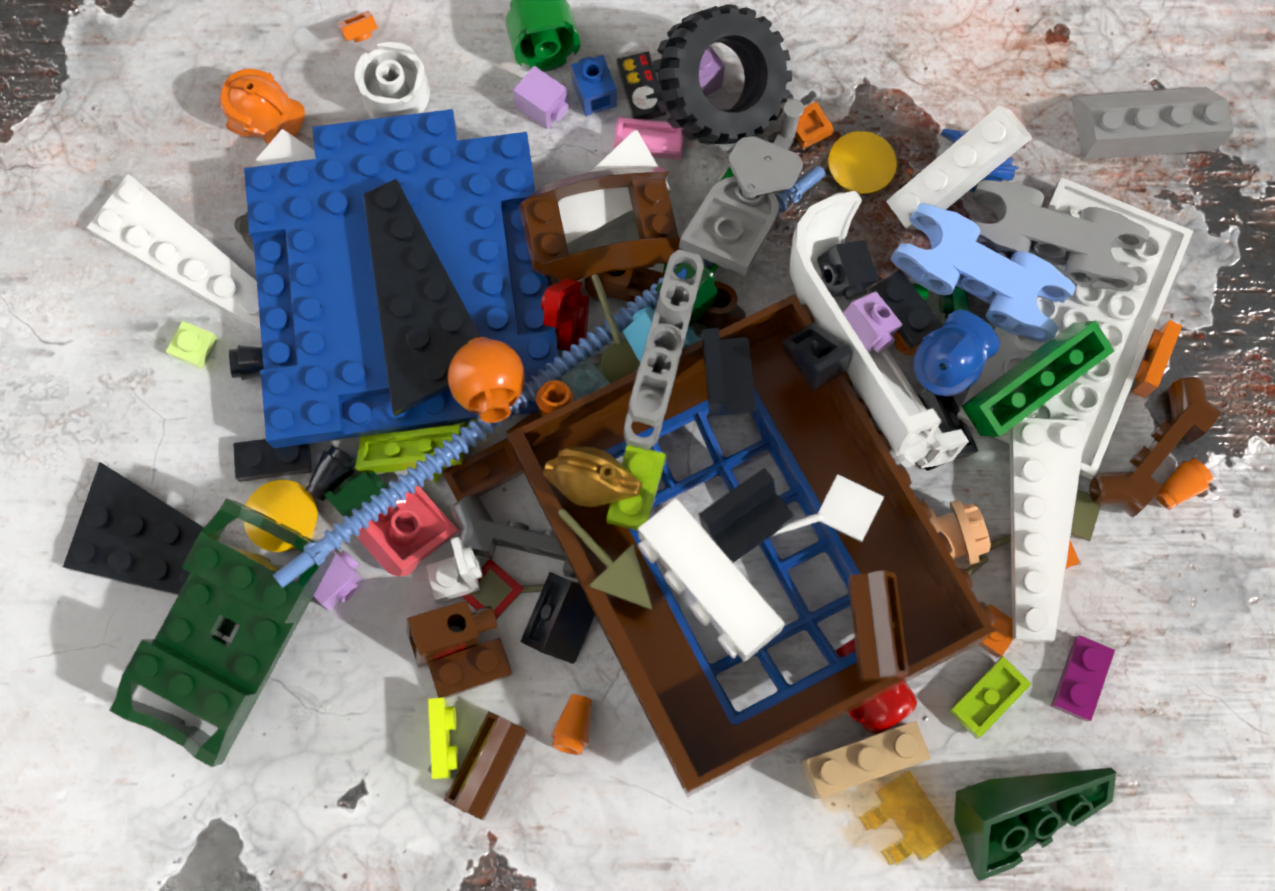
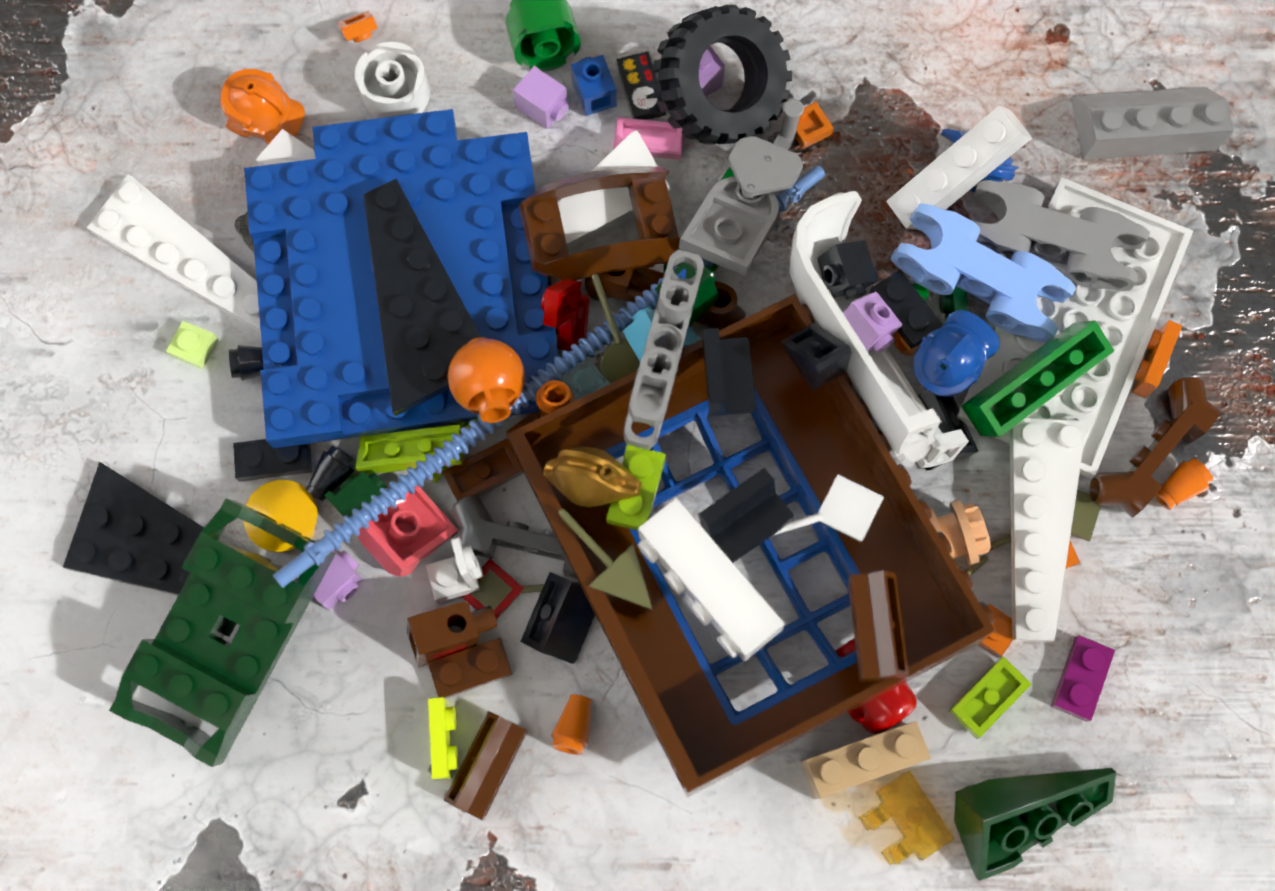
yellow dish [828,131,897,195] -> none

